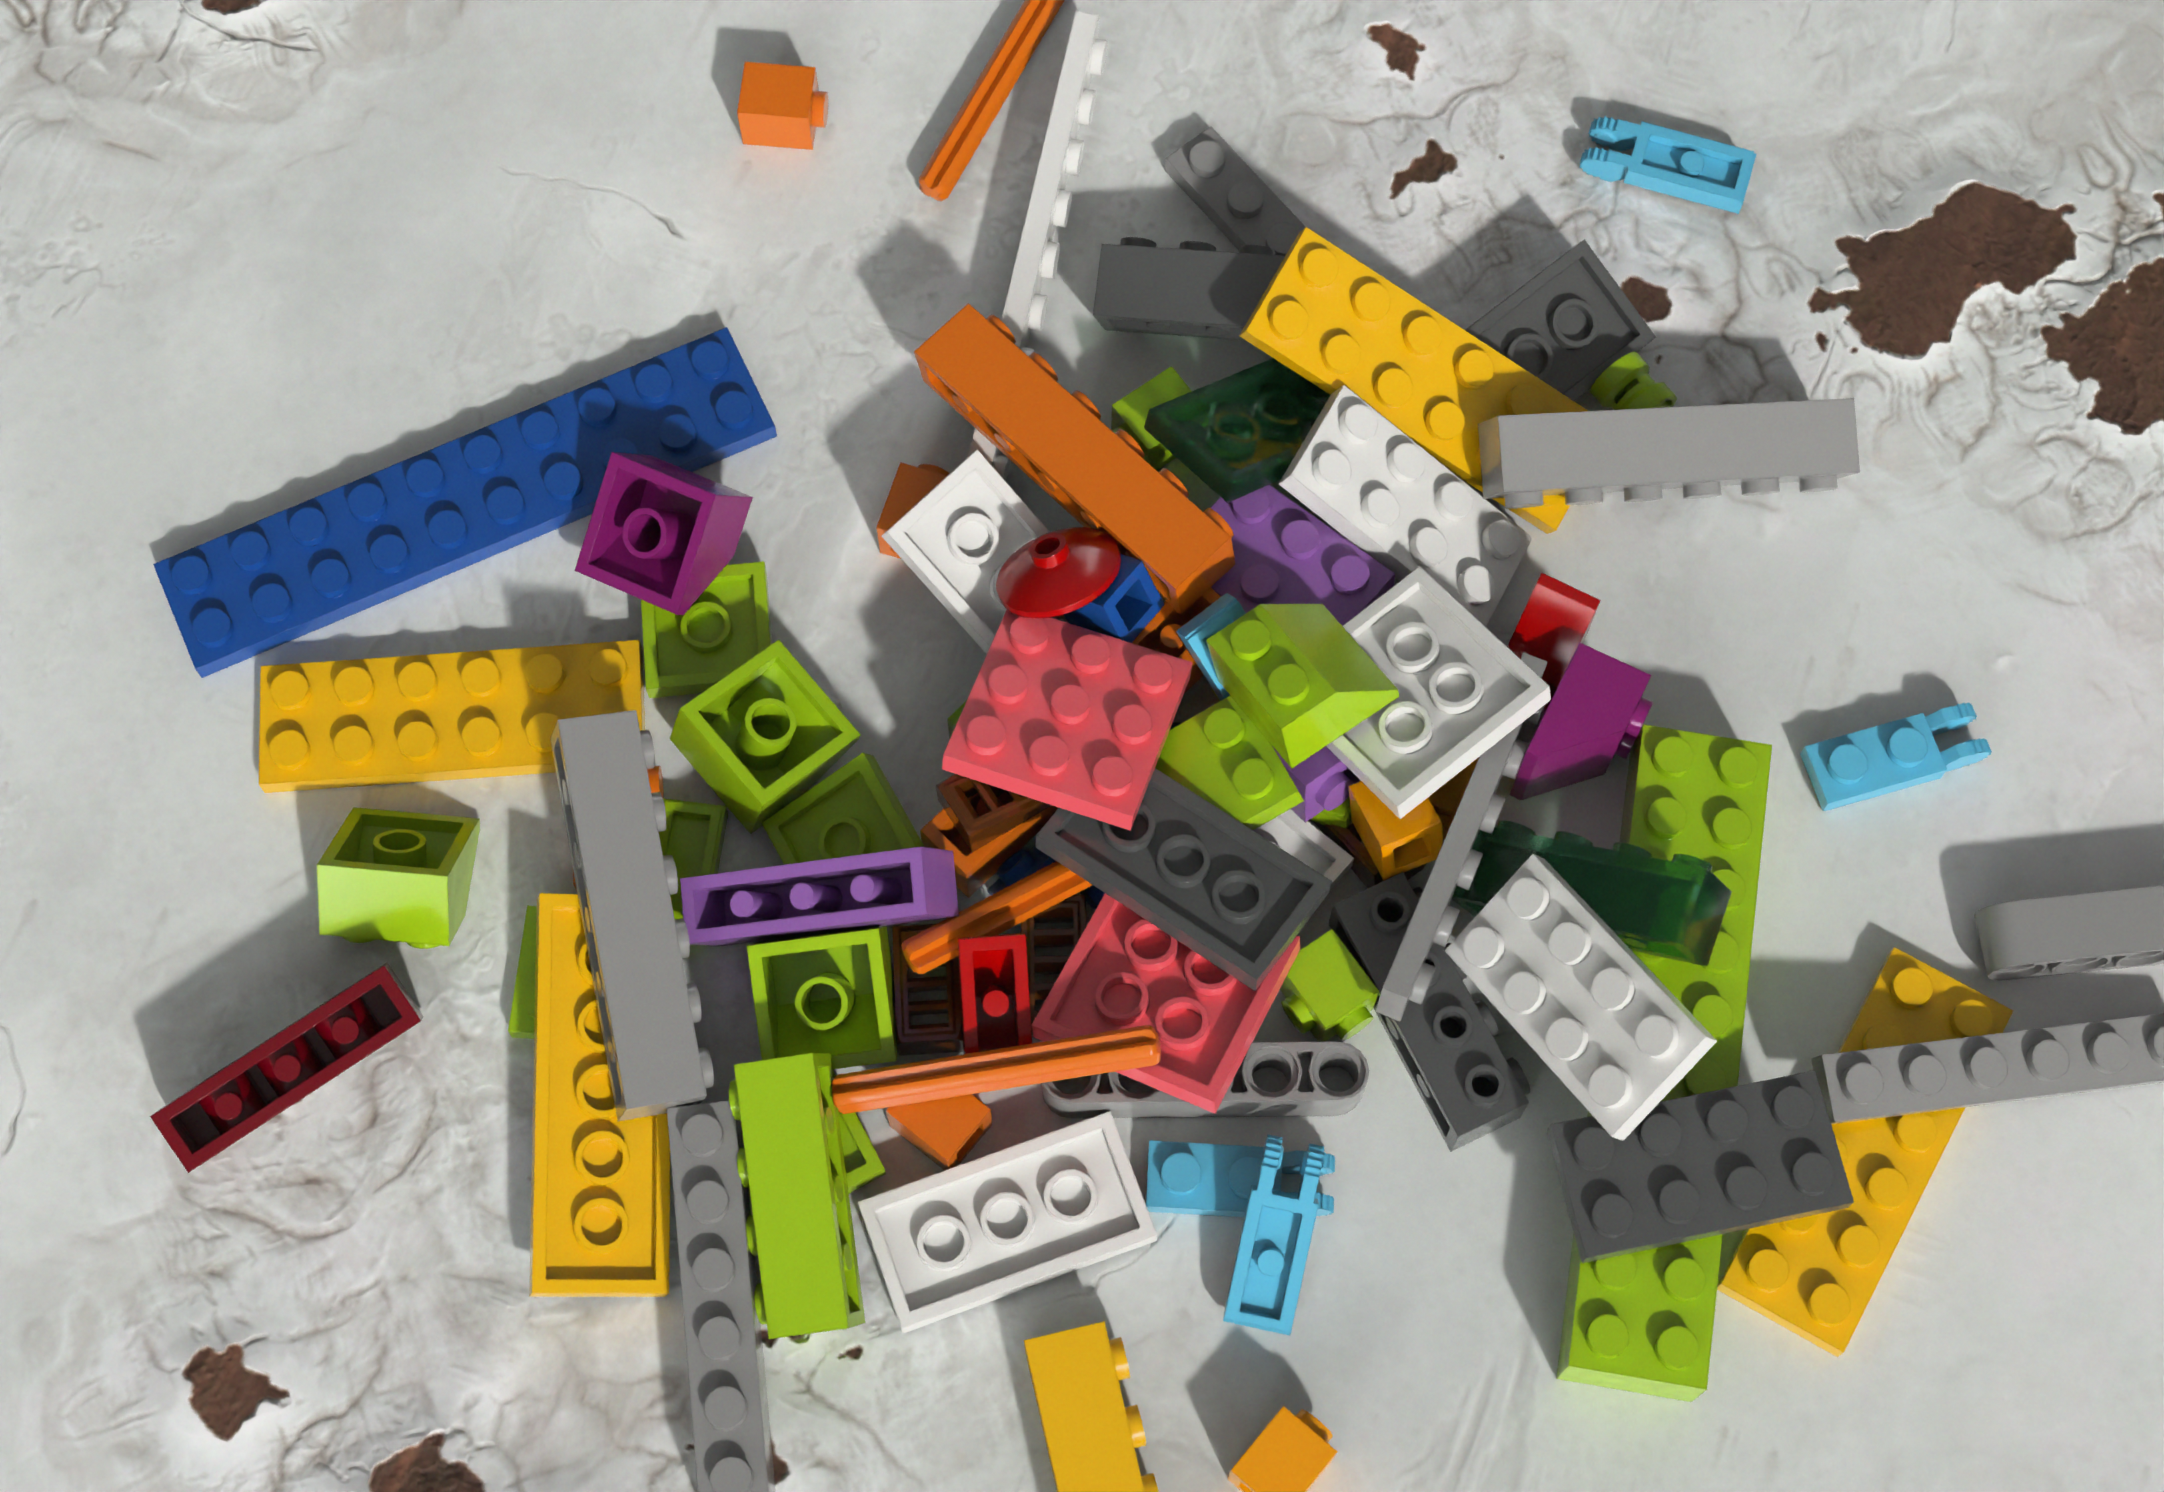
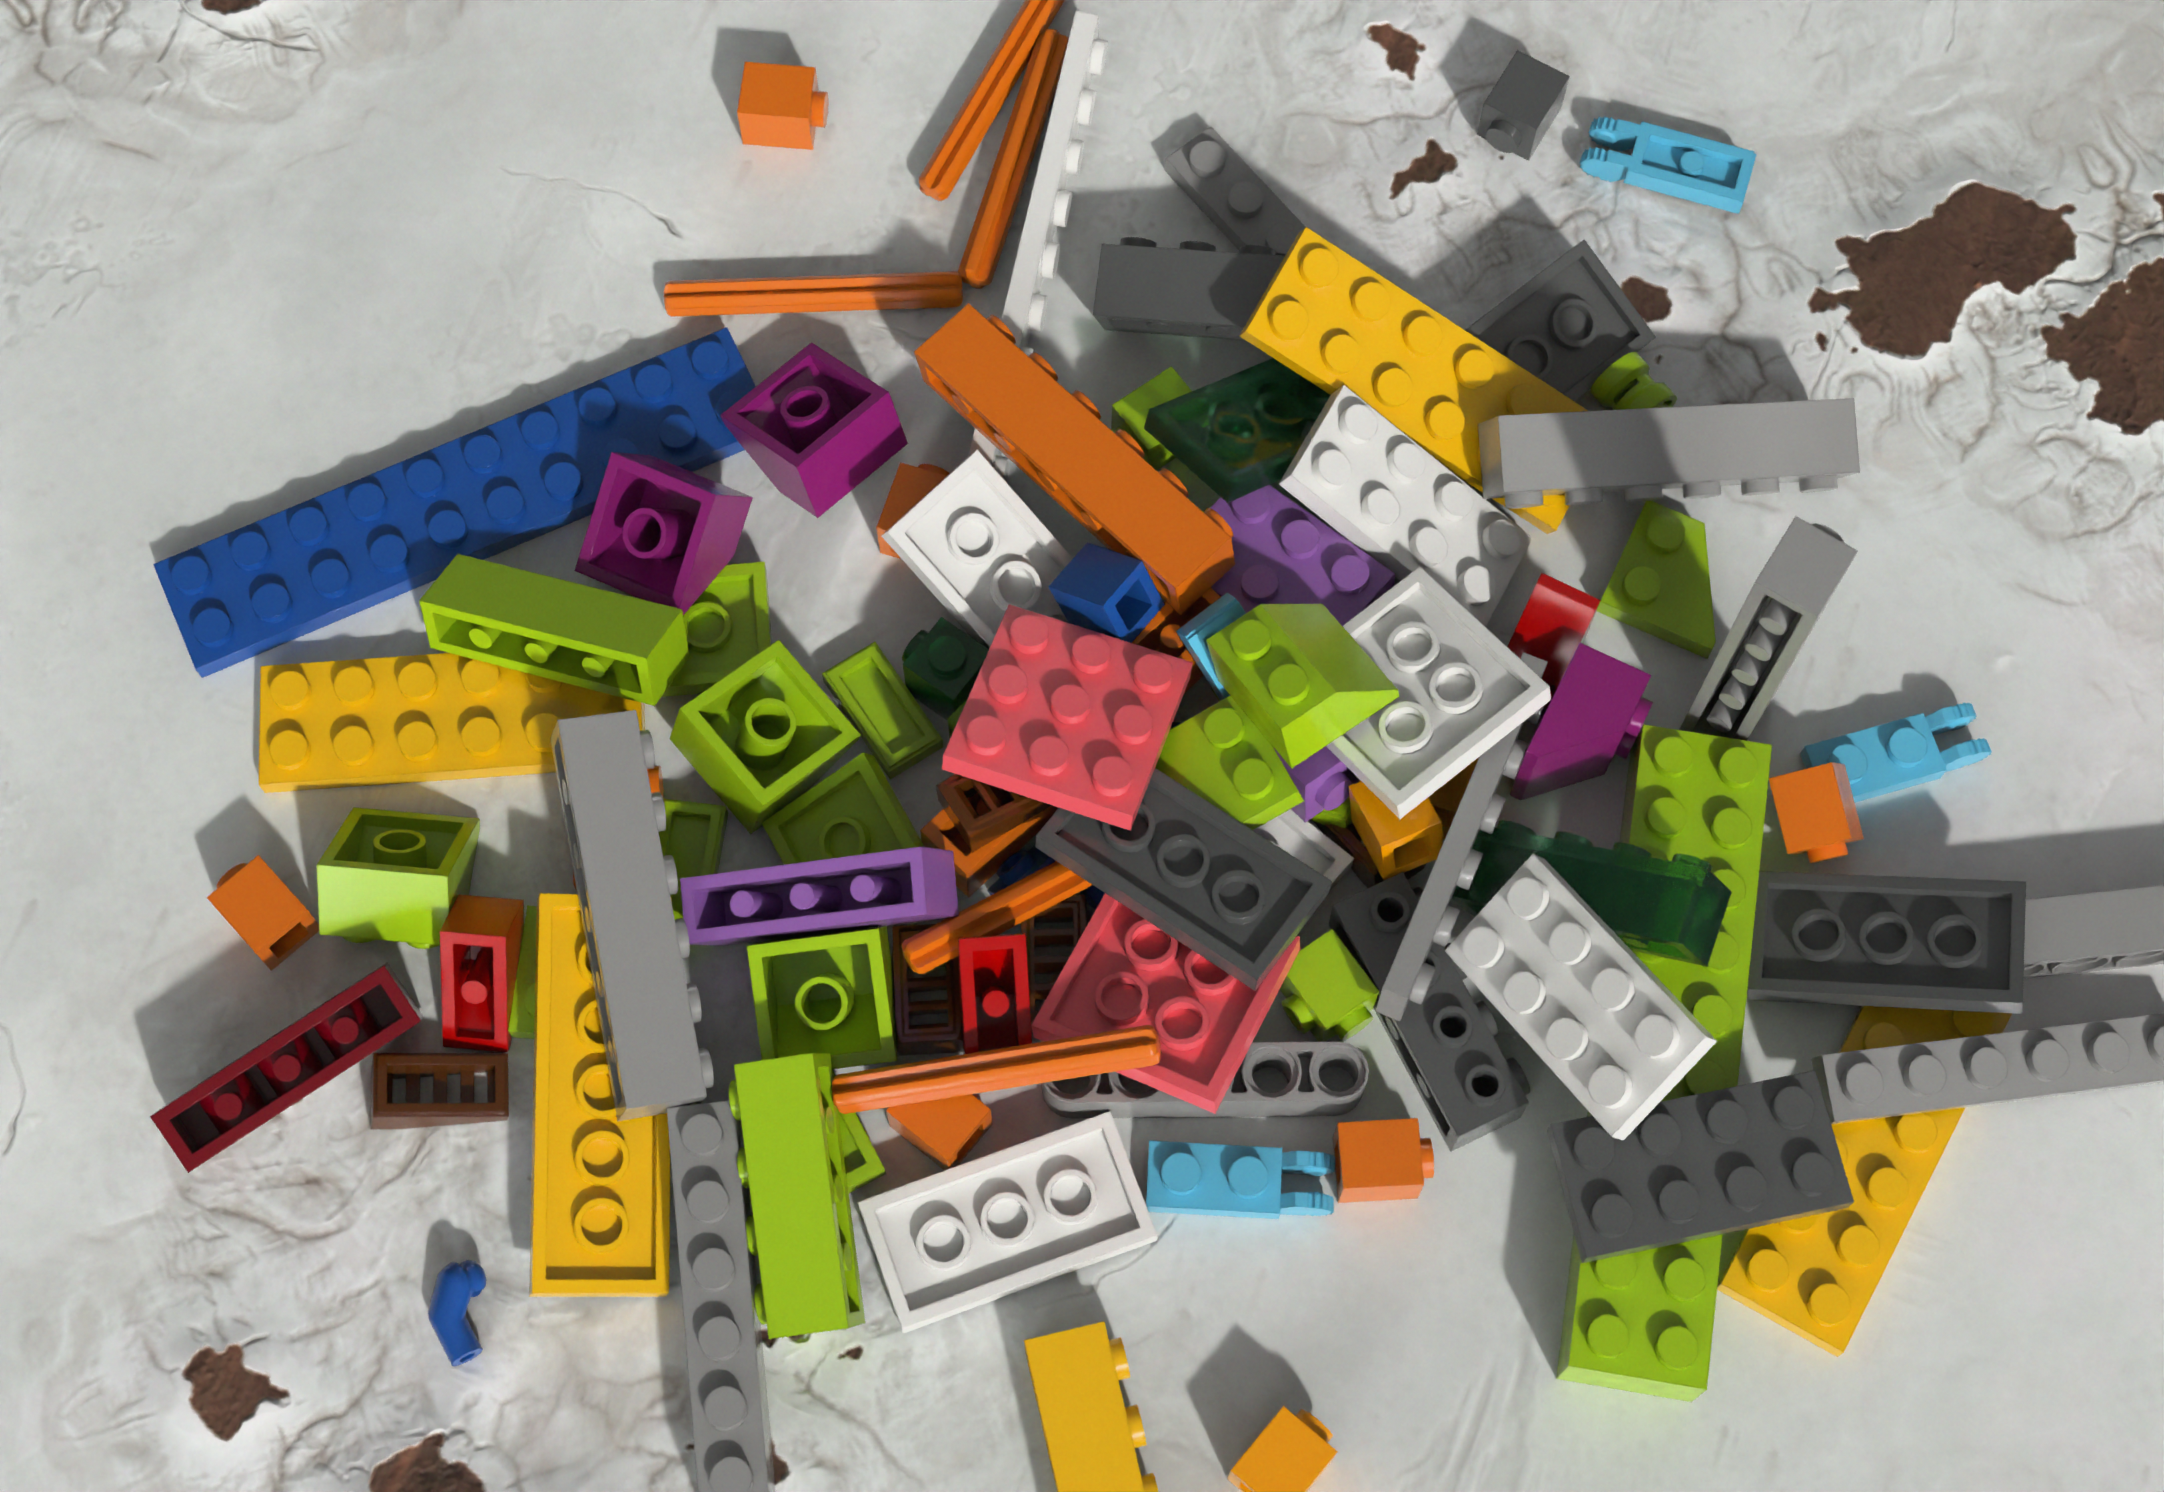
red dish [996,527,1121,618] -> none
medium azure hinge [1223,1134,1324,1336] -> none
none -> orange brick [207,855,319,971]
none -> reddish brown slope [371,1053,509,1130]
none -> lime brick [419,554,690,706]
none -> blue arm [428,1260,486,1366]
none -> red slope [440,894,524,1052]
none -> orange axle [664,271,963,317]
none -> magenta slope [720,342,908,518]
none -> lime tile [822,642,944,780]
none -> dark green brick [902,617,989,726]
none -> orange axle [958,29,1069,289]
none -> orange brick [1332,1118,1434,1203]
none -> dark grey brick [1477,50,1570,161]
none -> lime wing [1597,501,1716,659]
none -> light grey brick [1679,516,1858,741]
none -> dark grey plate [1747,871,2026,1014]
none -> orange brick [1769,762,1864,864]

